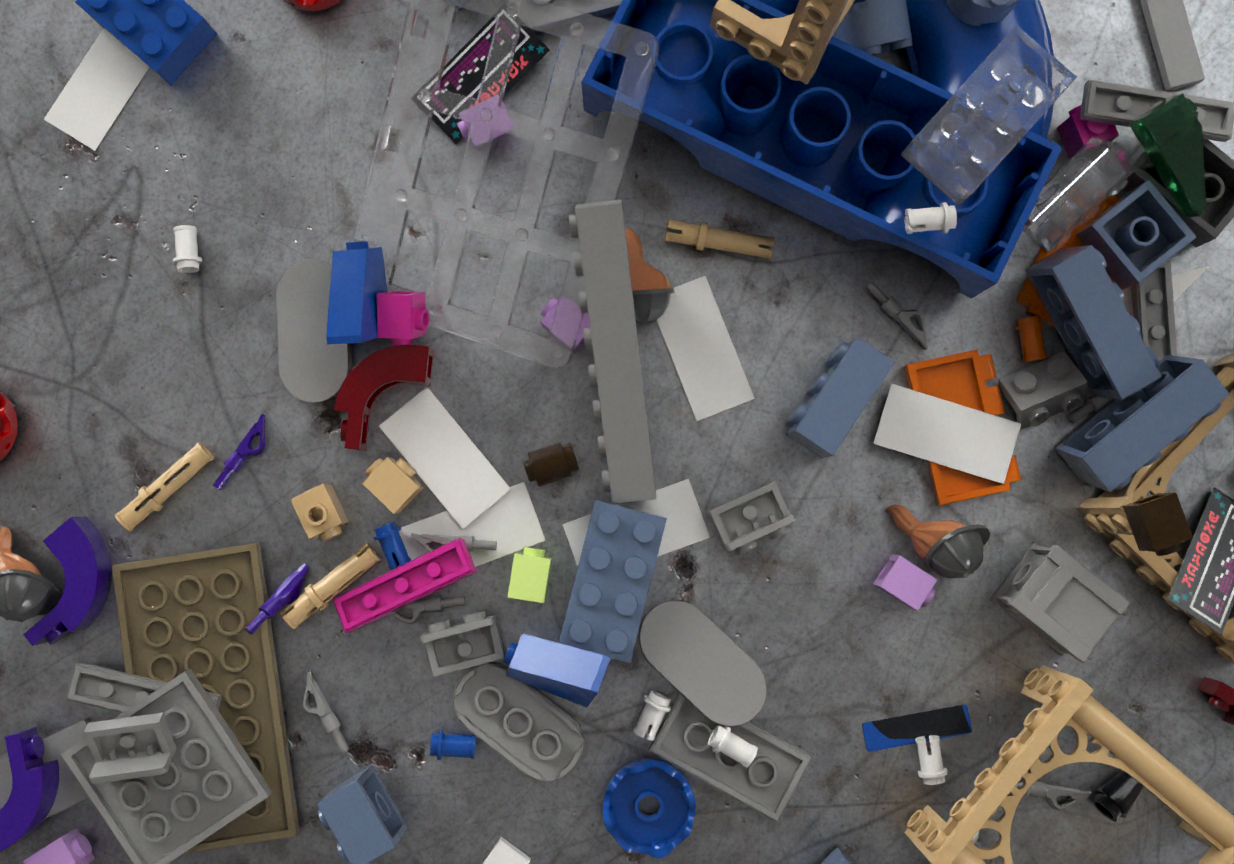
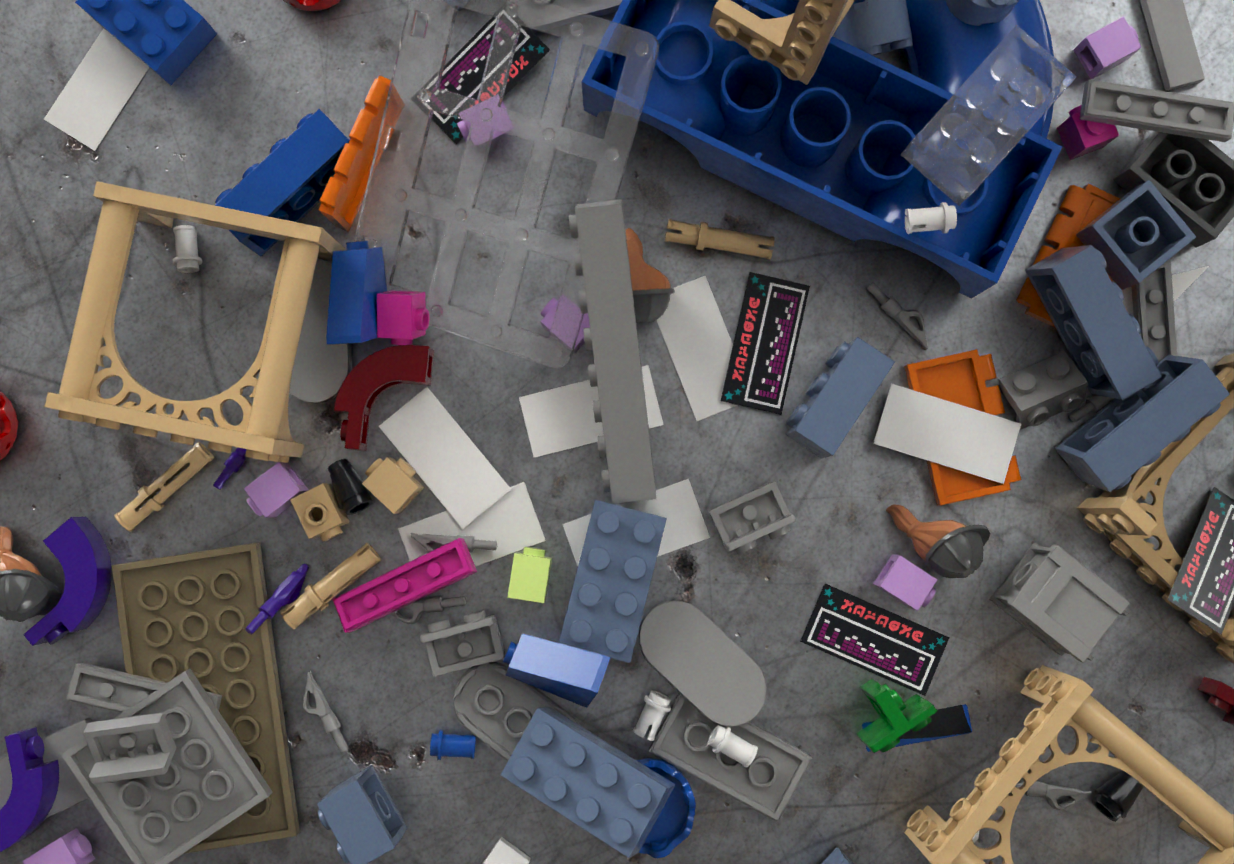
blue pin [373,521,411,570] -> none
dark brown brick [523,442,579,487] -> none
white pin [915,735,948,785] -> none
orange pin [1015,316,1047,362] -> none
clear slope [1023,137,1134,253] -> none
dark brown brick [1122,492,1193,556] -> none
clear green slope [1128,93,1206,218] -> none
none -> tan arch [44,181,346,463]
none -> blue brick [215,109,350,256]
none -> lavender brick [244,462,308,518]
none -> orange hinge [318,75,406,232]
none -> black cone [328,459,373,515]
none -> sand blue brick [501,707,675,858]
none -> white sticker [519,365,664,458]
none -> black sticker [721,272,810,415]
none -> black sticker [800,584,950,696]
none -> green bracket [857,679,937,753]
none -> lavender brick [1074,16,1141,80]

